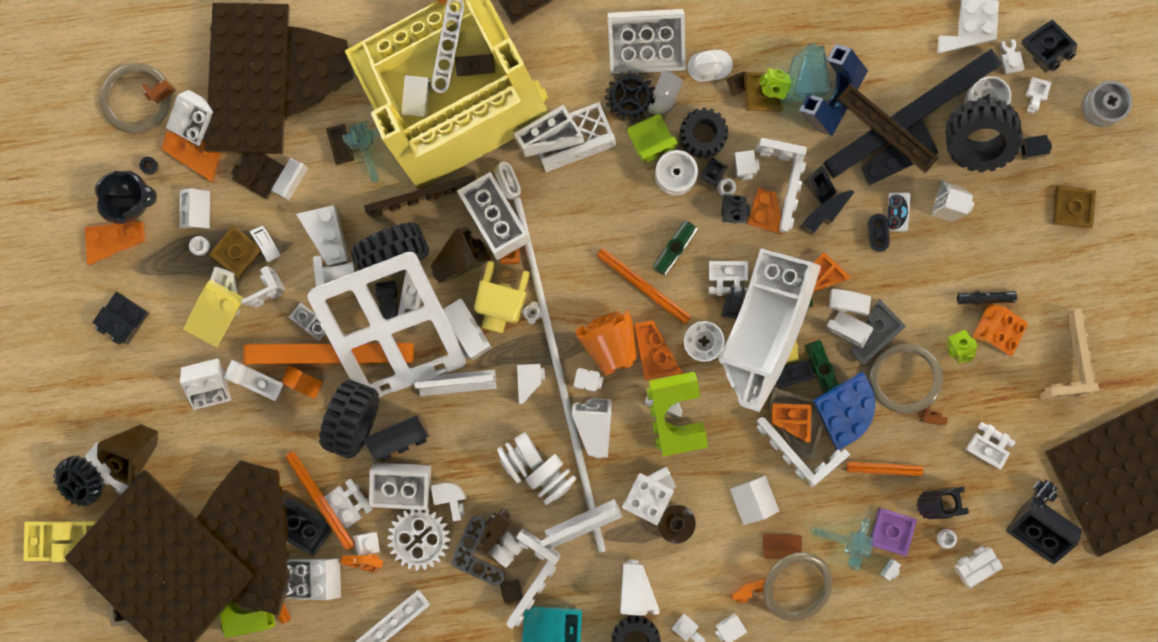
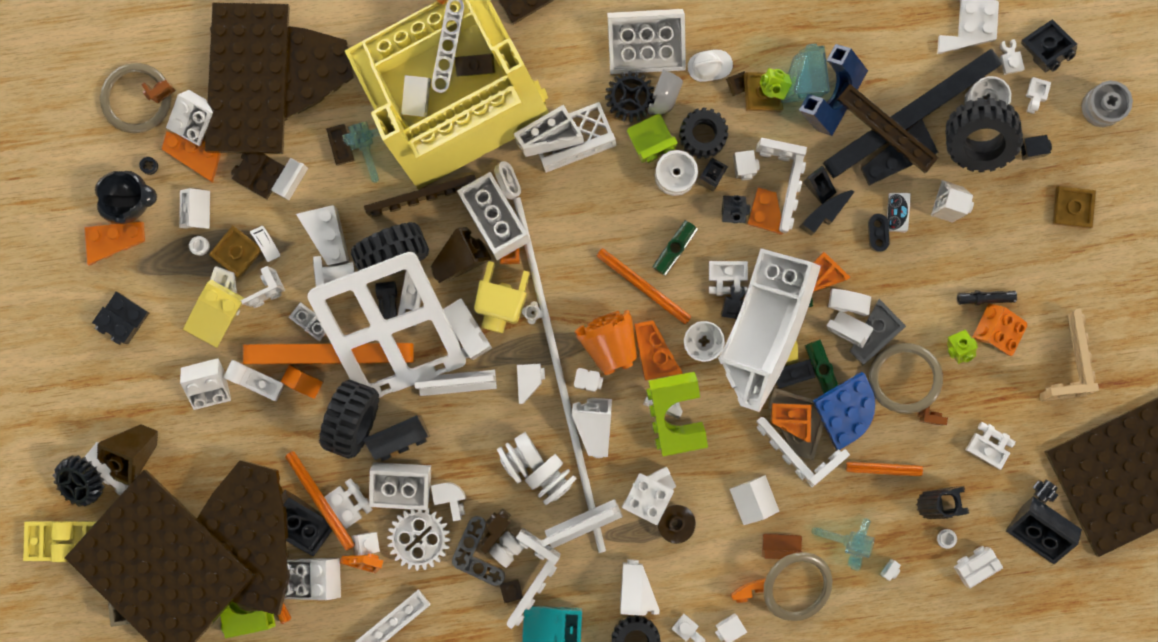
white plate [717,178,736,197] -> none
medium lavender tile [868,508,917,557] -> none

